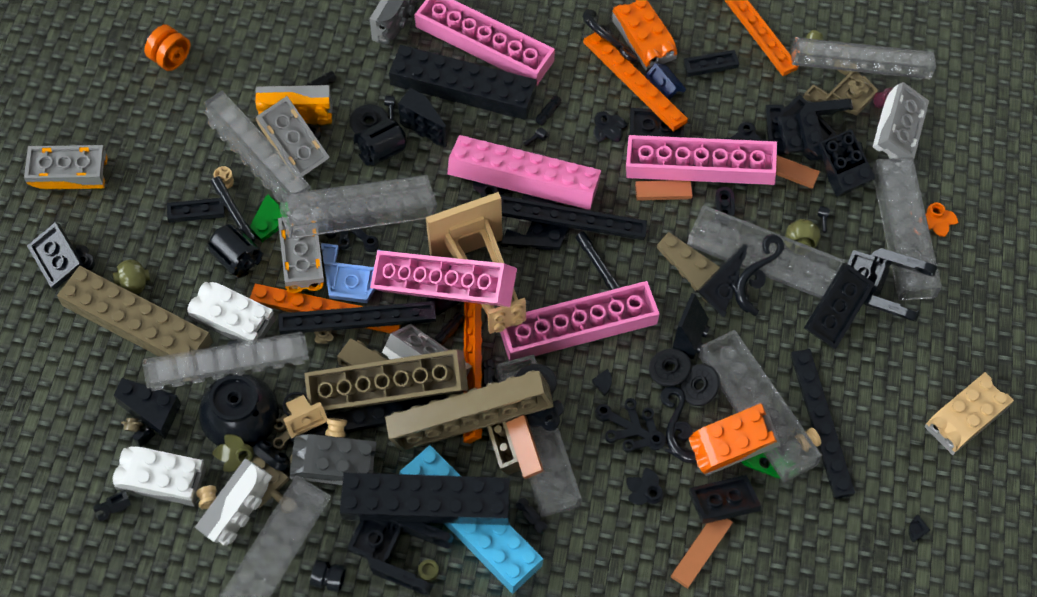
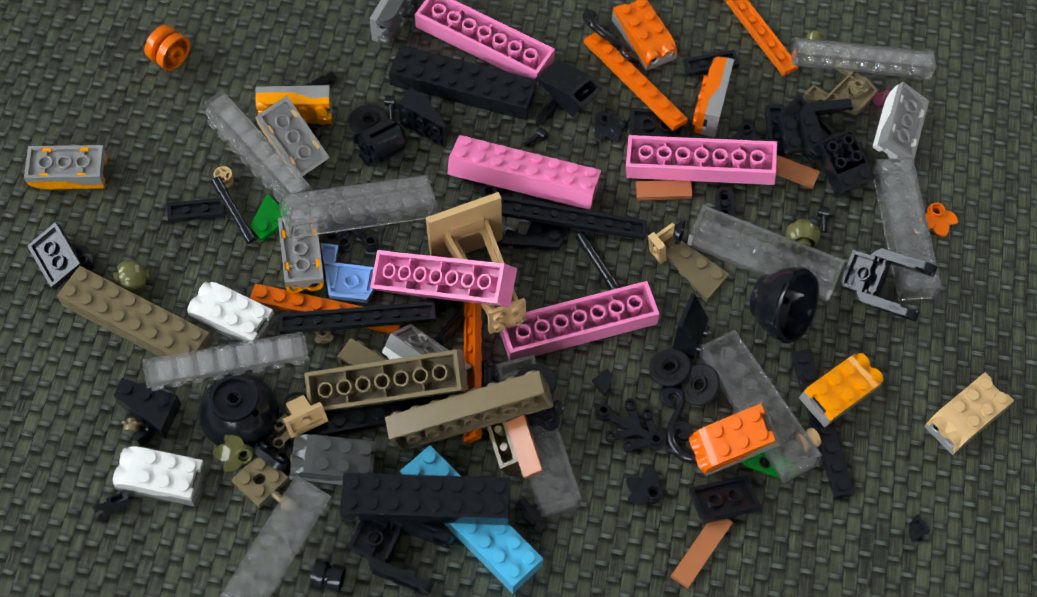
white piece [195,458,273,546] -> none
tan wheel [196,485,217,509] -> none
black cylinder [208,224,263,278] -> none
tan wheel [325,418,347,437] -> none
olive tile [418,559,439,582] -> none
dark blue panel [644,63,686,100] -> none
black wing [697,244,748,317] -> none
black plant [732,234,784,316] -> none
black plate [804,263,875,349] -> none
none -> black slope [535,59,603,117]
none -> tan piece [648,218,686,264]
none -> piece [692,57,734,137]
none -> black piece [750,267,819,343]
none -> light orange piece [799,353,883,428]

